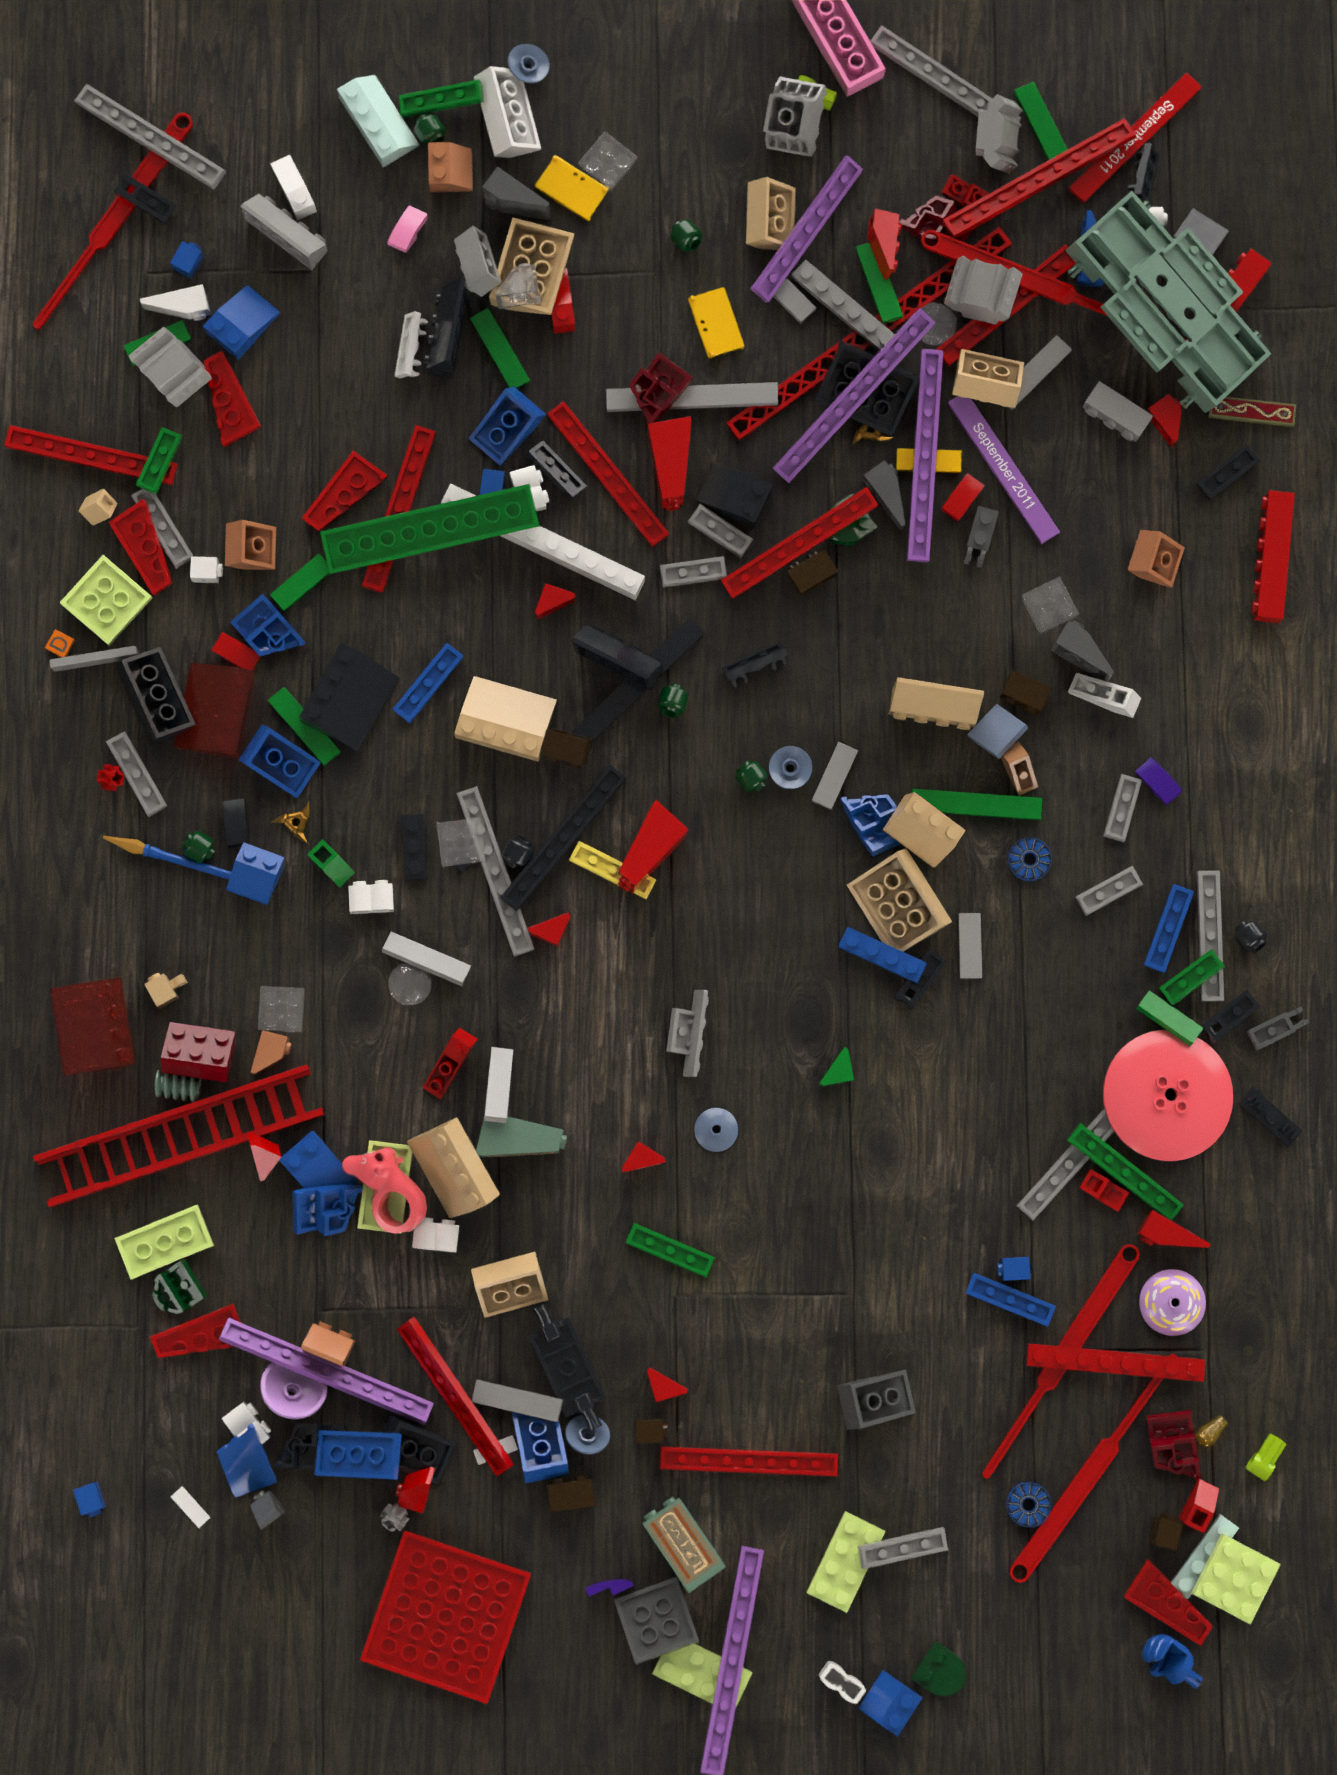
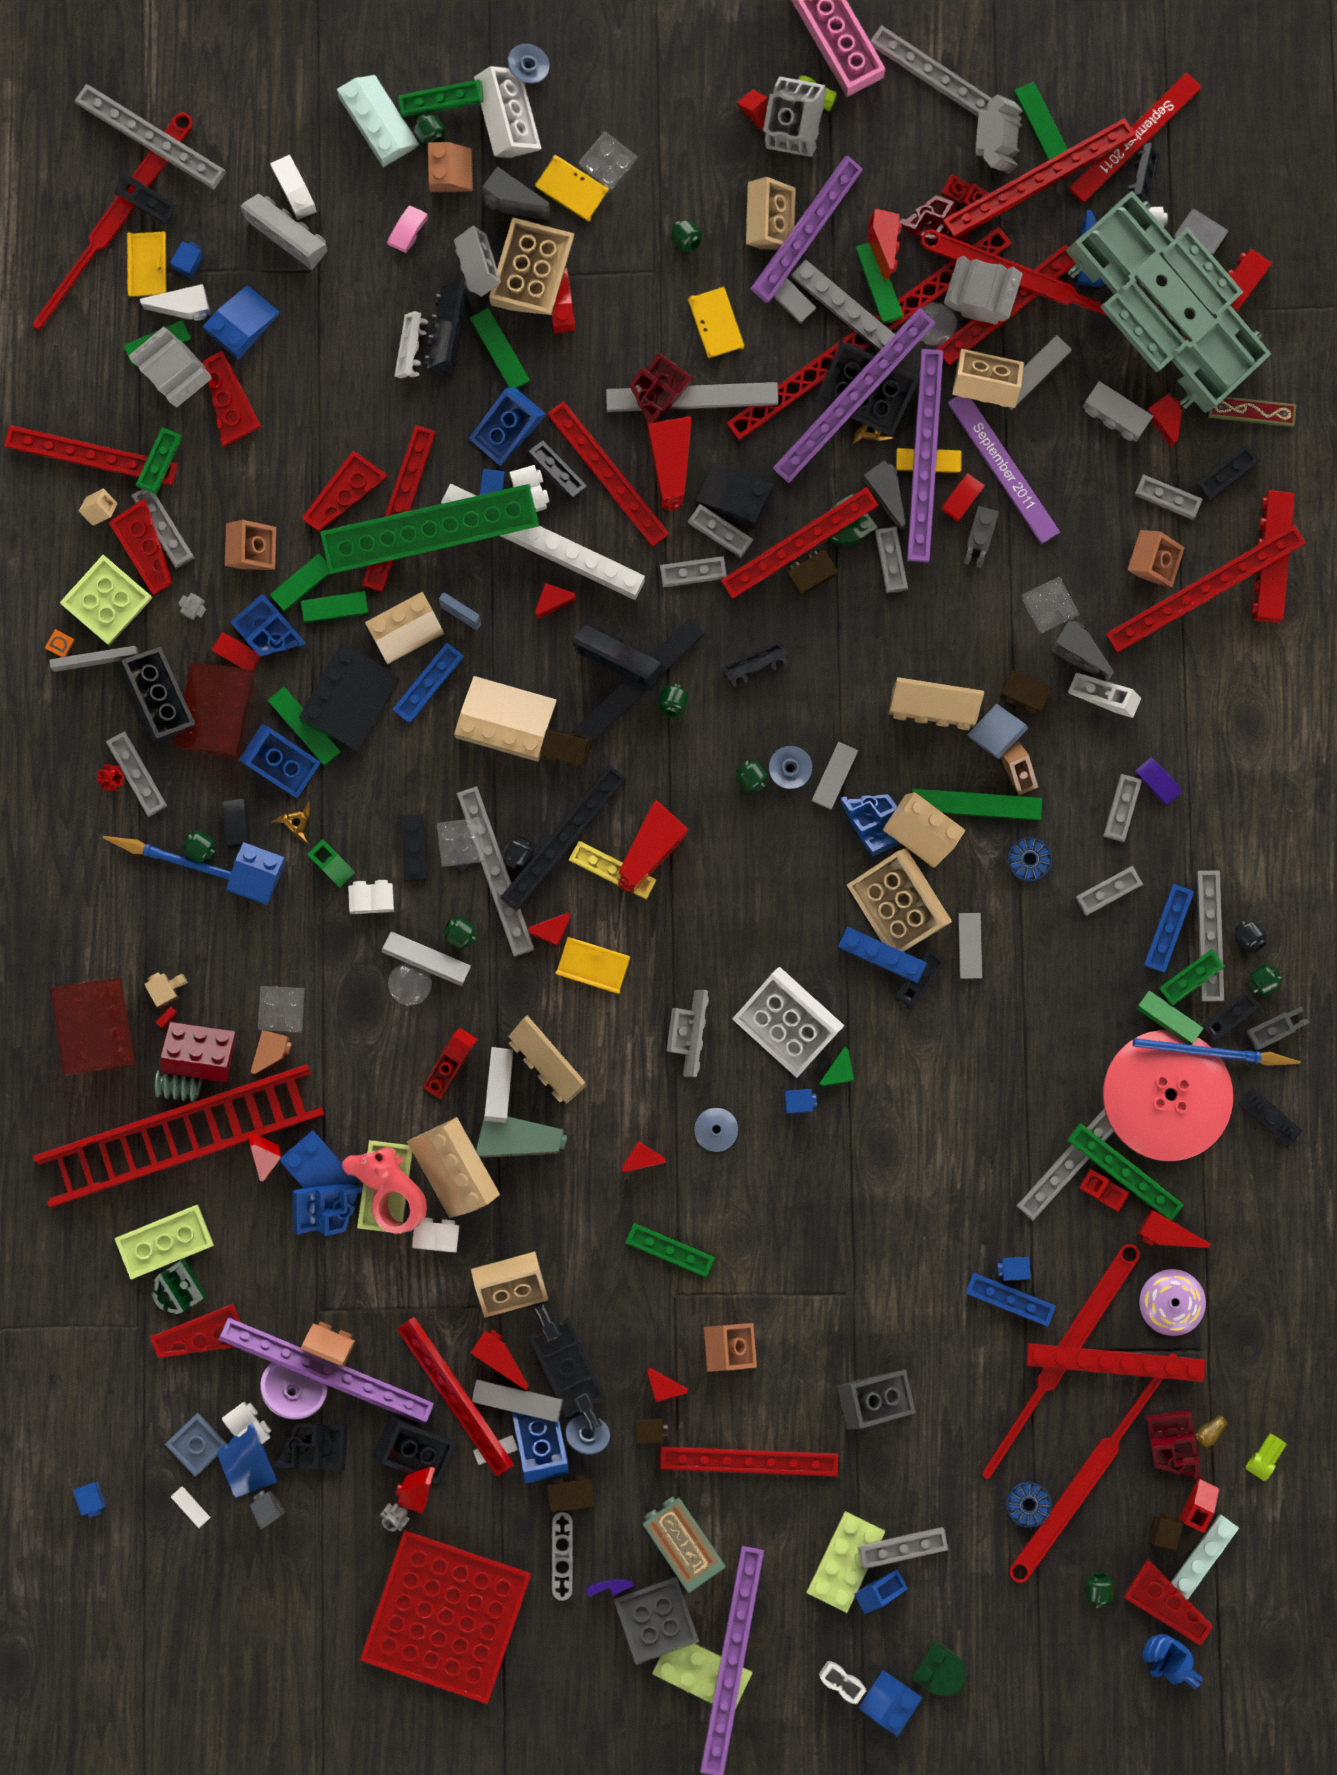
white brick [190,557,223,583] -> none
blue plate [315,1430,402,1480] -> none
clear slope [495,263,541,309] -> none
yellowish green plate [1191,1533,1281,1624] -> none
none -> yellow door [127,232,166,297]
none -> red tile [155,1006,179,1029]
none -> sand blue tile [165,1413,227,1477]
none -> light grey gear [178,593,206,620]
none -> green tile [301,591,369,623]
none -> tan slope [365,592,444,665]
none -> sand blue tile [439,593,481,630]
none -> dark green head [443,917,476,949]
none -> red slope [471,1330,529,1390]
none -> tan slope [509,1016,586,1104]
none -> light grey beam [552,1511,573,1601]
none -> yellow door [555,937,630,994]
none -> nougat slope [704,1323,757,1372]
none -> white slope [733,967,844,1078]
none -> red slope [737,89,769,134]
none -> blue brick [784,1089,817,1114]
none -> blue slope [854,1569,908,1614]
none -> light grey tile [875,526,908,594]
none -> dark green head [1085,1573,1115,1608]
none -> red plate [1106,525,1306,653]
none -> blue piece [1132,1038,1301,1066]
none -> light grey tile [1134,474,1203,520]
none -> dark green head [1249,964,1283,996]

